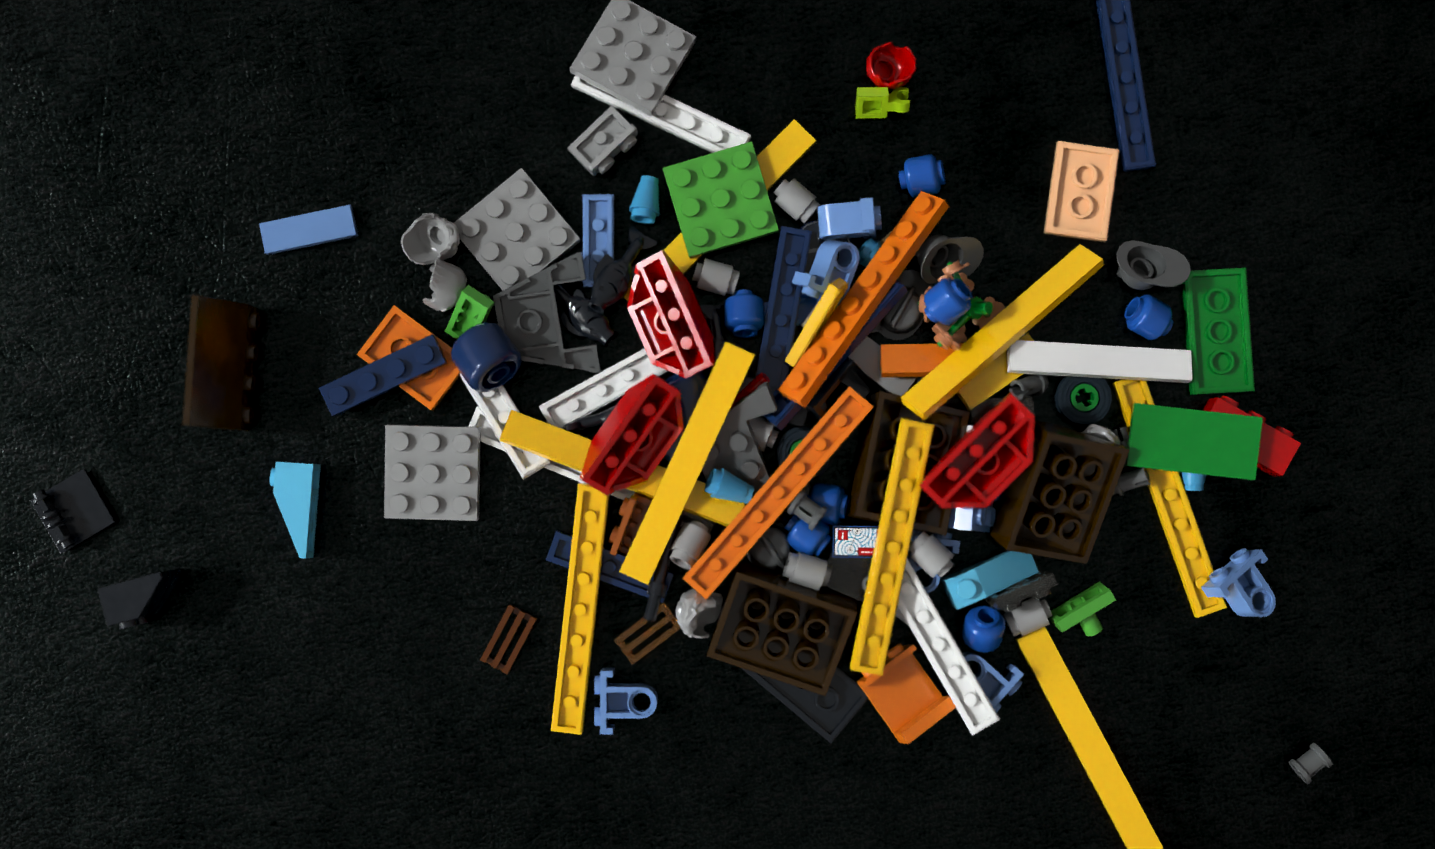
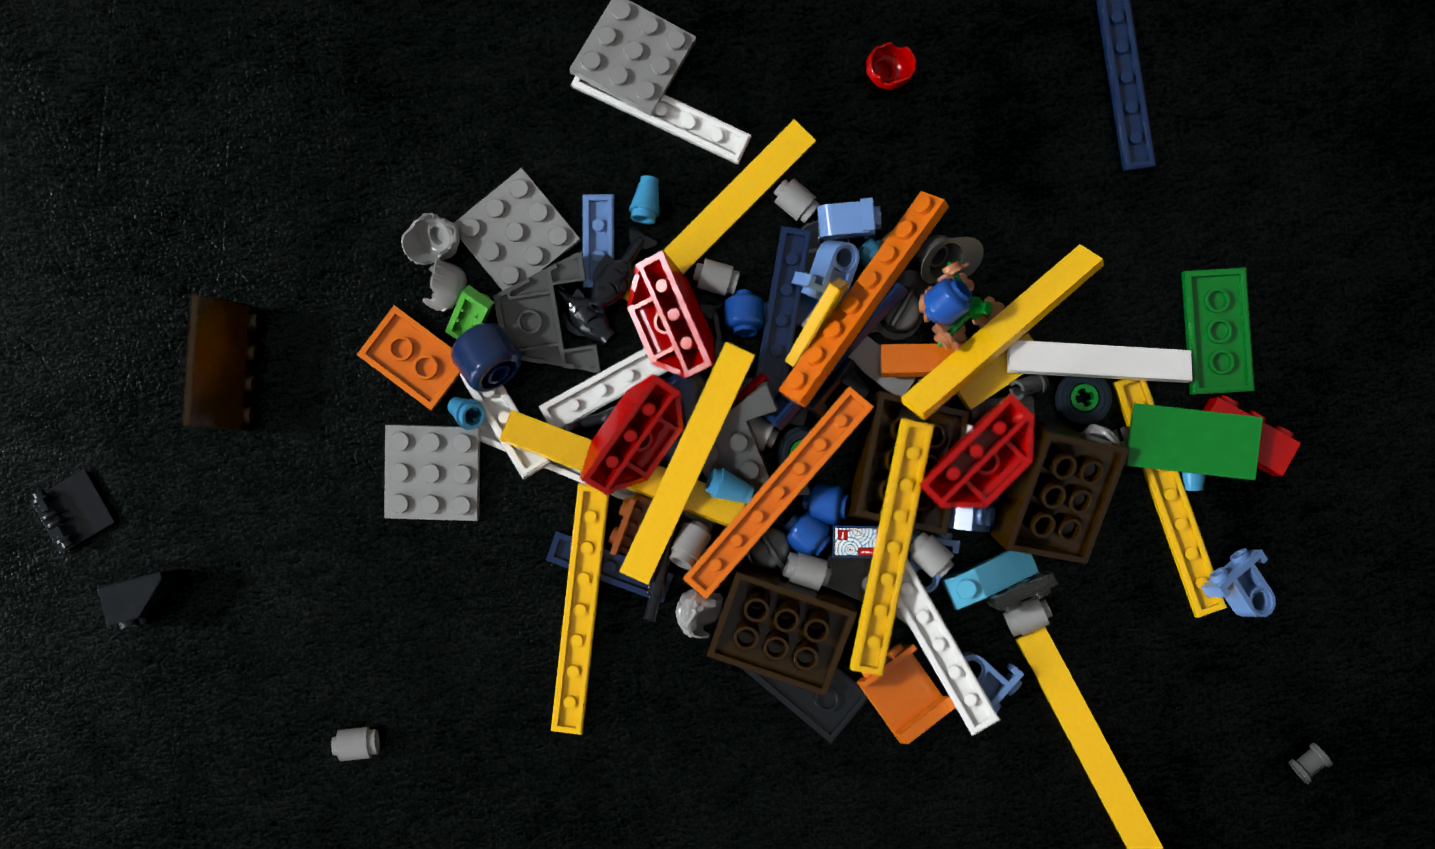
medium blue tile [259,205,358,255] -> none
medium azure slope [270,462,320,558] -> none
dark blue plate [319,334,447,417] -> none
reddish brown tile [480,604,538,674] -> none
light grey bracket [567,105,638,176] -> none
medium blue pin [594,668,658,735] -> none
clear orange tile [614,602,681,665] -> none
bright green plate [663,141,779,259] -> none
dark grey bush [787,490,829,531] -> none
lime plate [855,87,910,119] -> none
blue head [899,154,946,198] -> none
blue head [962,606,1005,653] -> none
light nougat tile [1044,141,1119,242] -> none
bright green tile [1049,581,1116,637] -> none
dark grey pin [1113,467,1150,496] -> none
dark grey piece [1116,240,1191,290] -> none
blue head [1124,294,1173,340] -> none
none -> light grey brick [331,727,380,761]
none -> dark azure cone [448,397,485,430]

